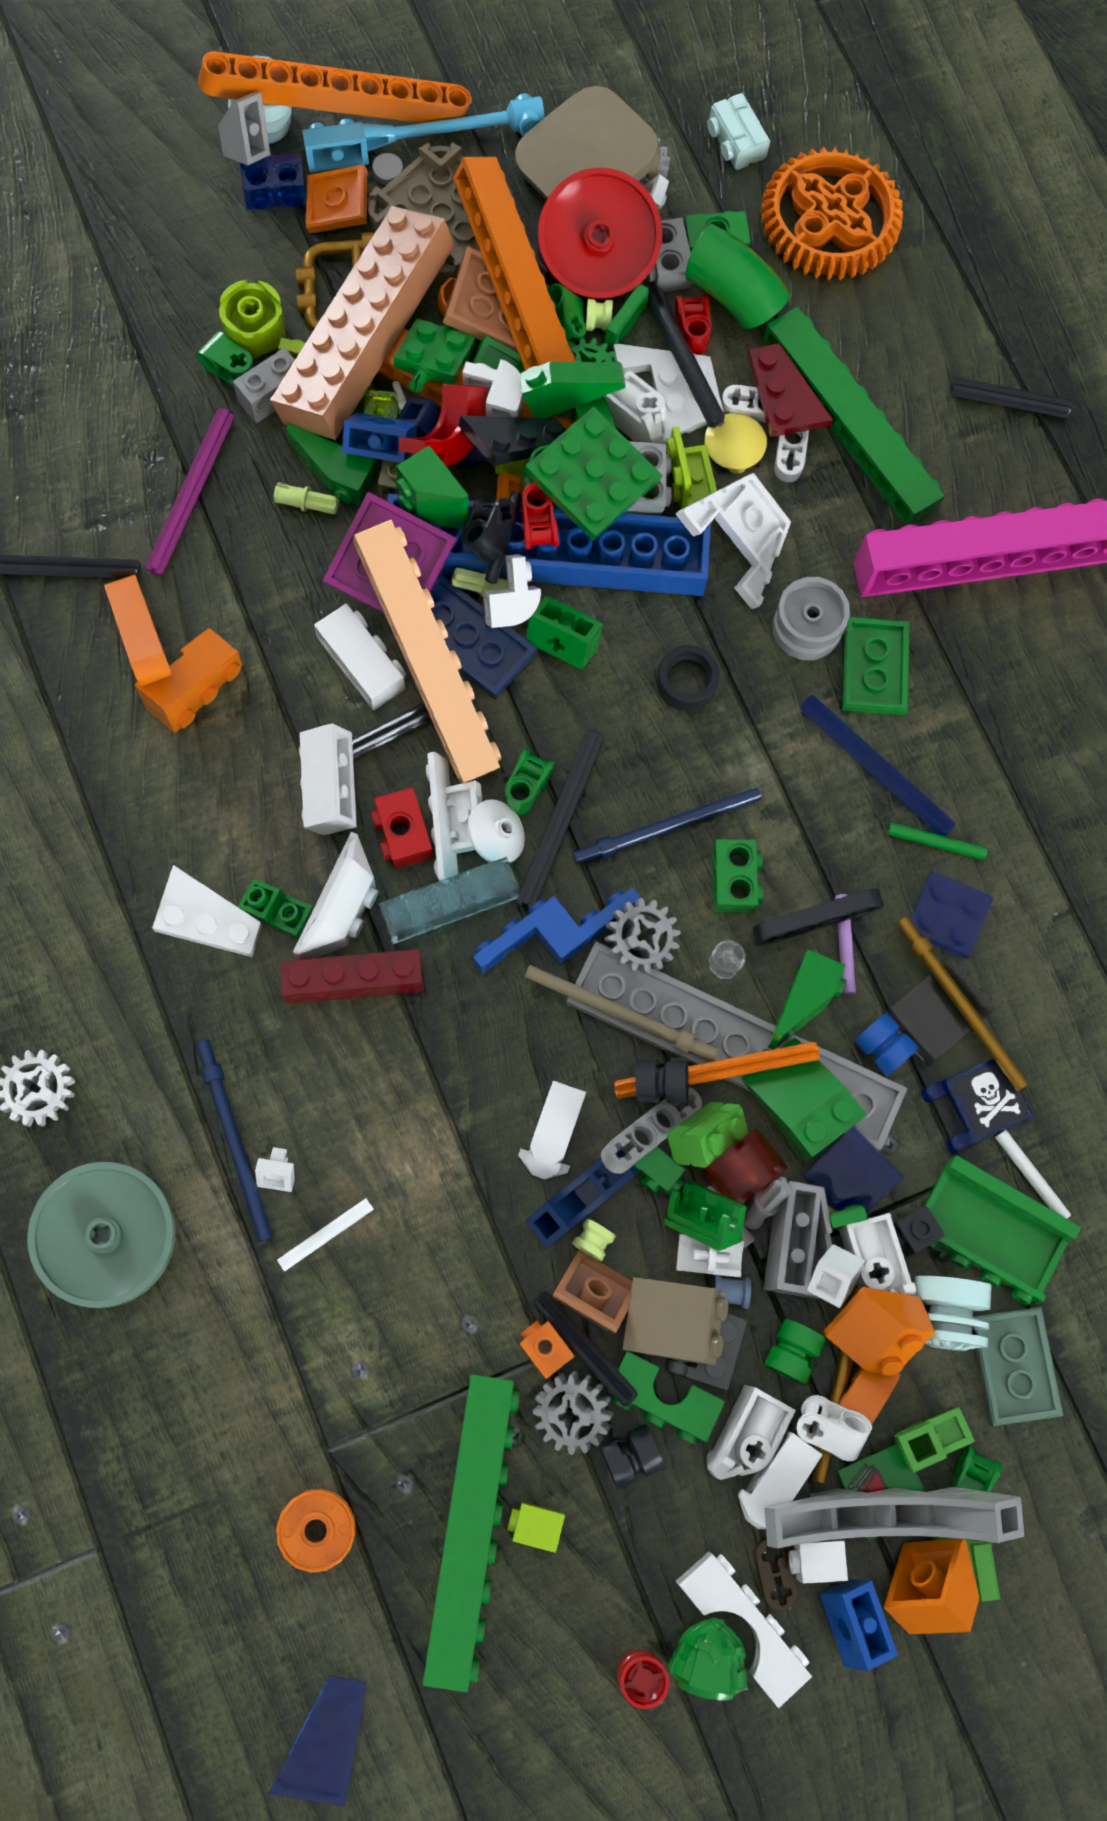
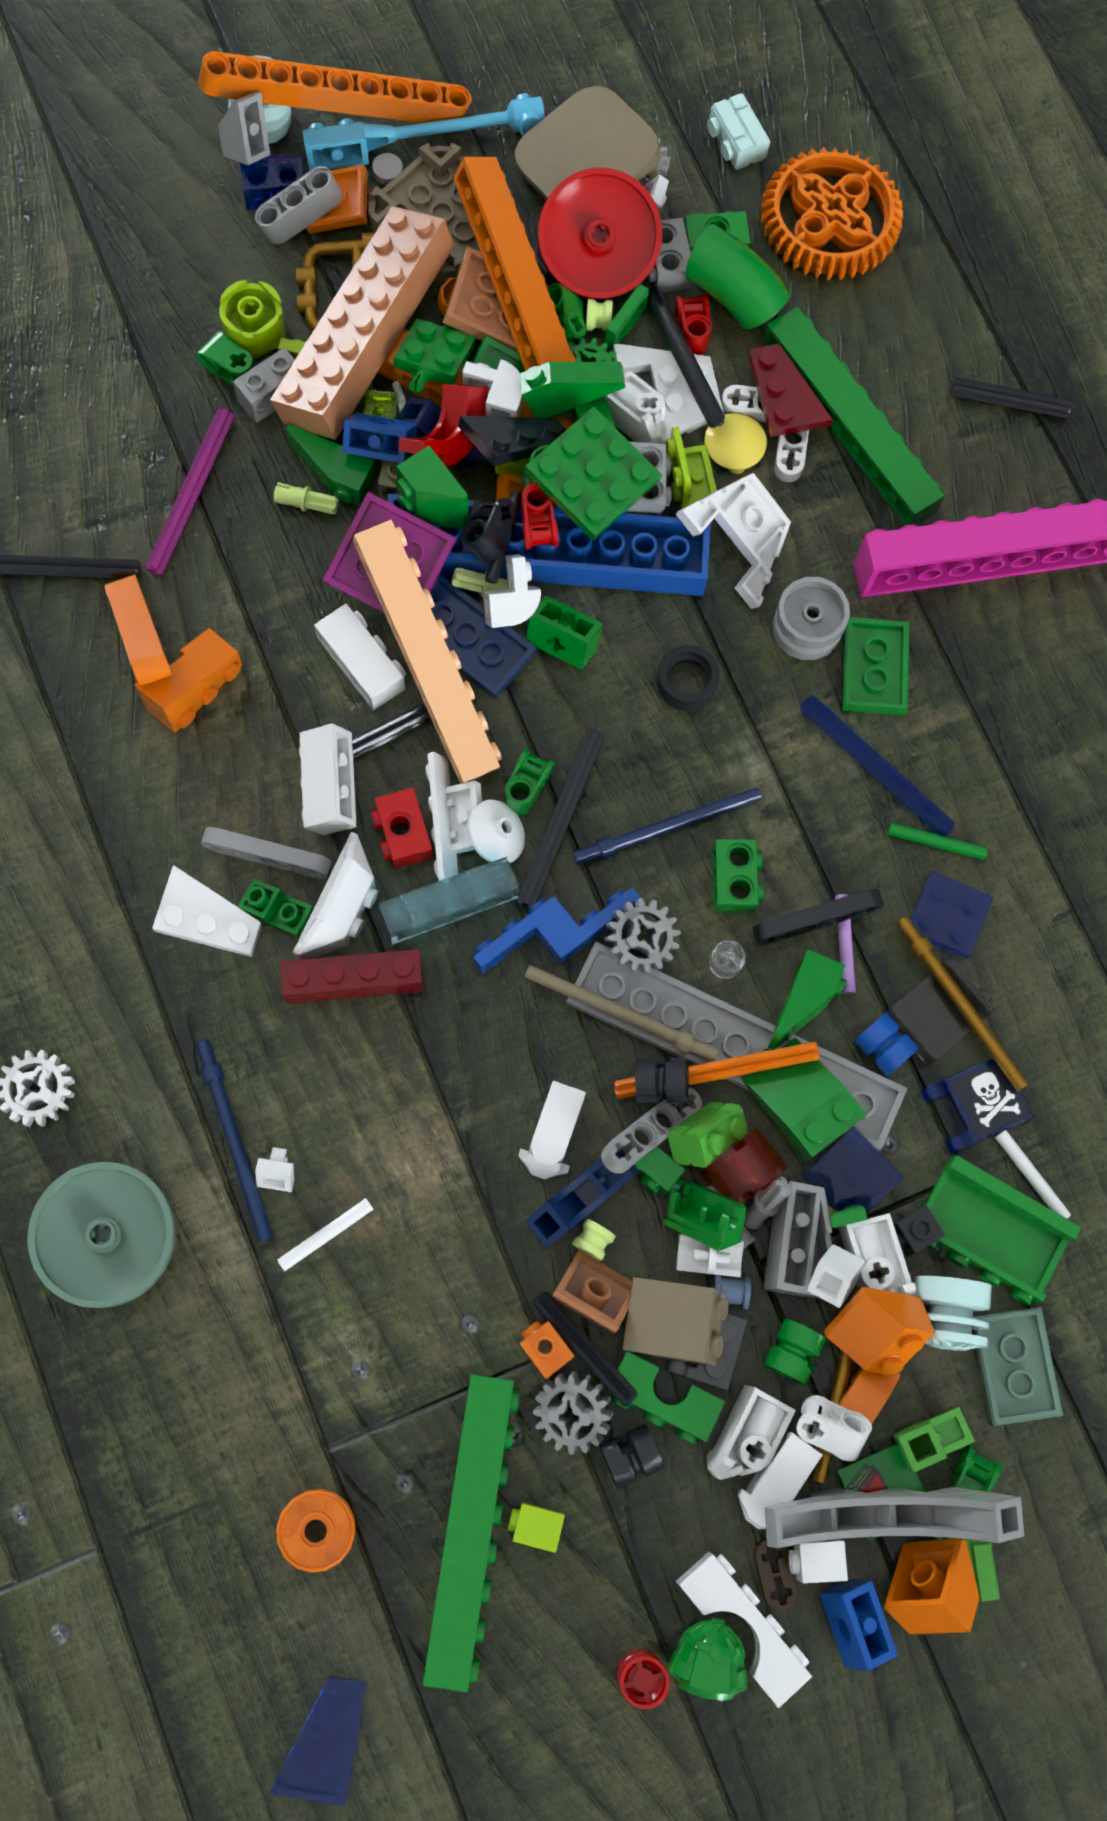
none -> light grey beam [201,827,332,879]
none -> light grey beam [255,166,343,245]

